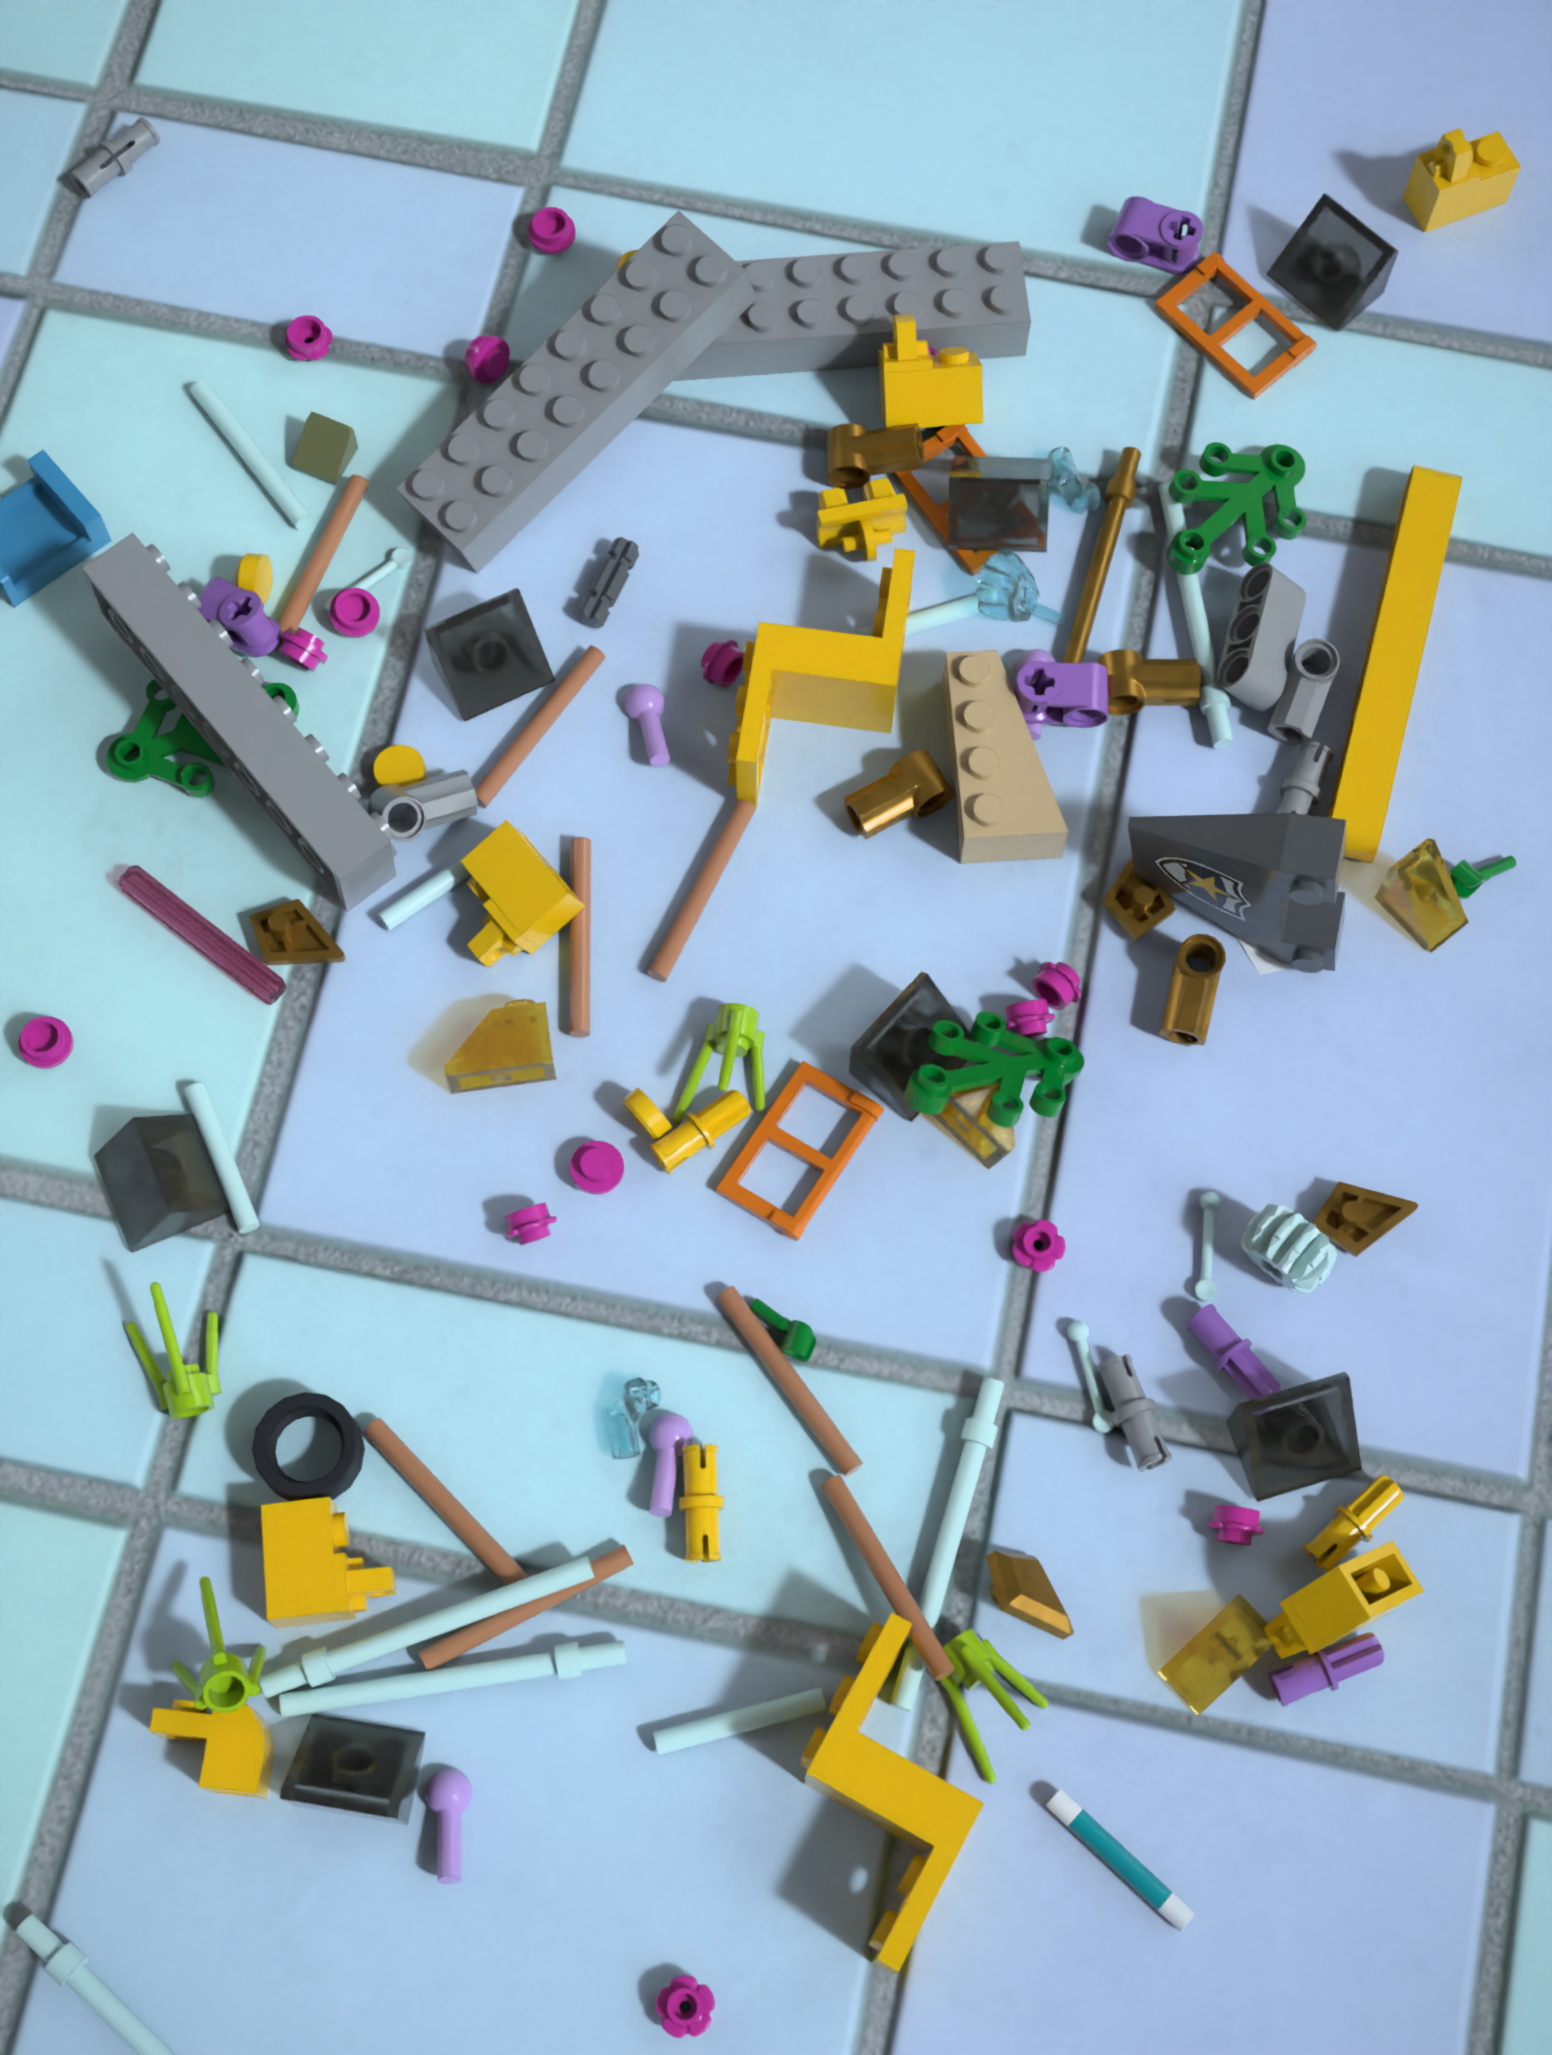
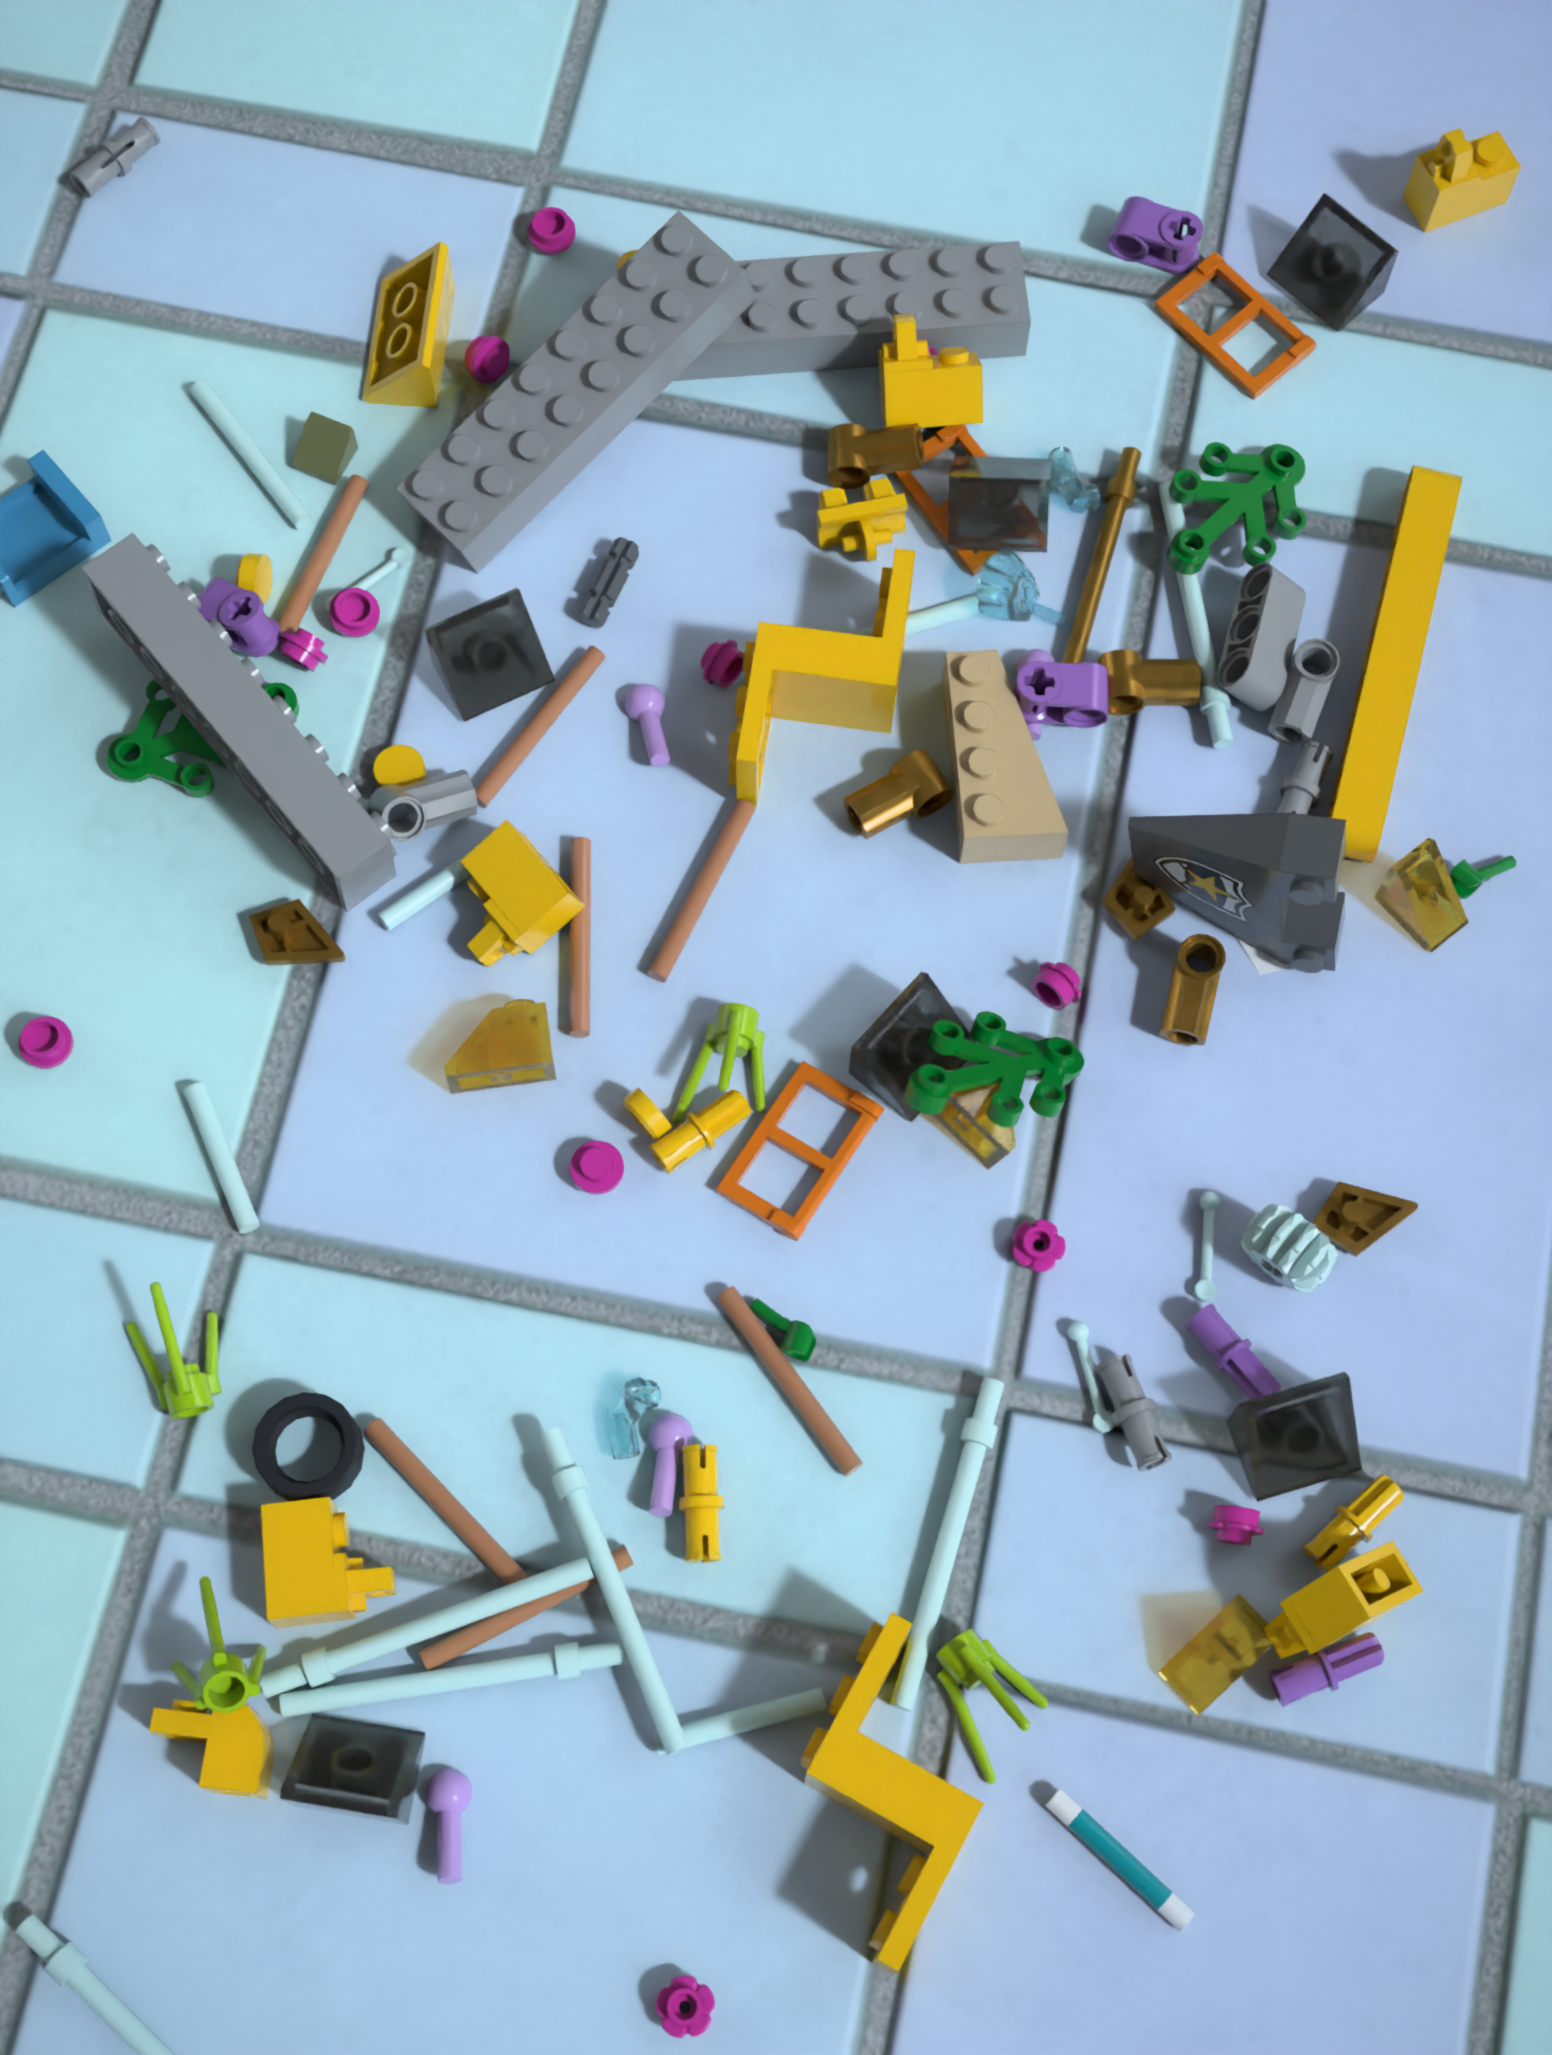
clear smoke slope [94,1114,231,1253] -> none
clear pink axle [118,865,286,1005] -> none
dark pink plate [285,315,333,361] -> none
dark pink plate [504,1202,557,1246] -> none
nougat bar [821,1475,955,1681] -> none
pearl gold piece [986,1551,1074,1640] -> none
dark pink plate [1005,999,1055,1038] -> none
none -> yellow slope [362,241,455,408]
none -> light aqua bar [540,1427,689,1756]

